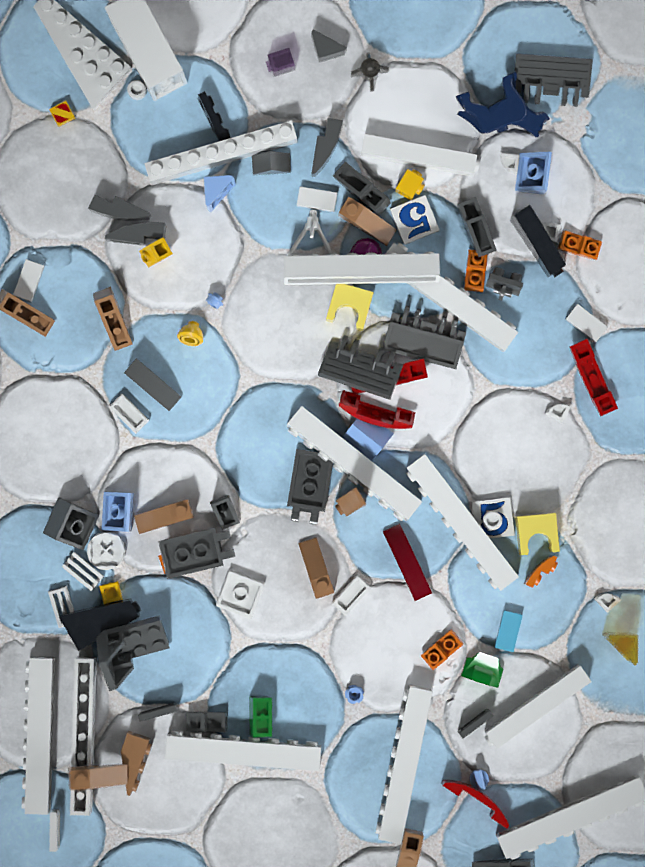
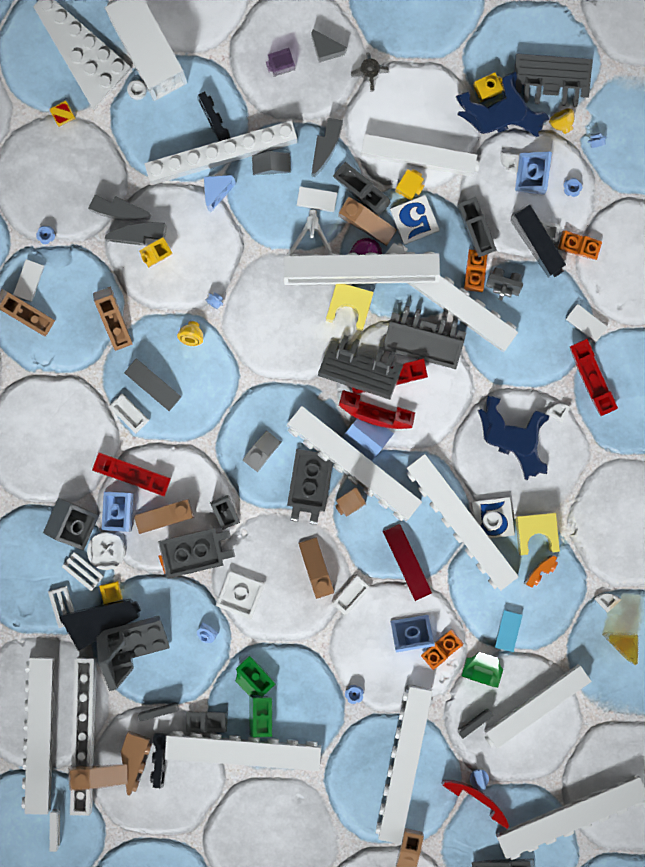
none -> light blue plate [36,226,55,244]
none -> red slope [92,452,171,497]
none -> black hinge [150,733,167,789]
none -> light blue plate [197,623,219,643]
none -> green slope [235,656,276,697]
none -> light grey slope [243,431,282,472]
none -> light blue slope [390,615,435,652]
none -> yellow brick [473,72,503,103]
none -> dark blue animal [477,396,550,480]
none -> yellow brick [549,108,575,134]
none -> light blue plate [563,178,582,197]
none -> light blue plate [588,133,606,148]

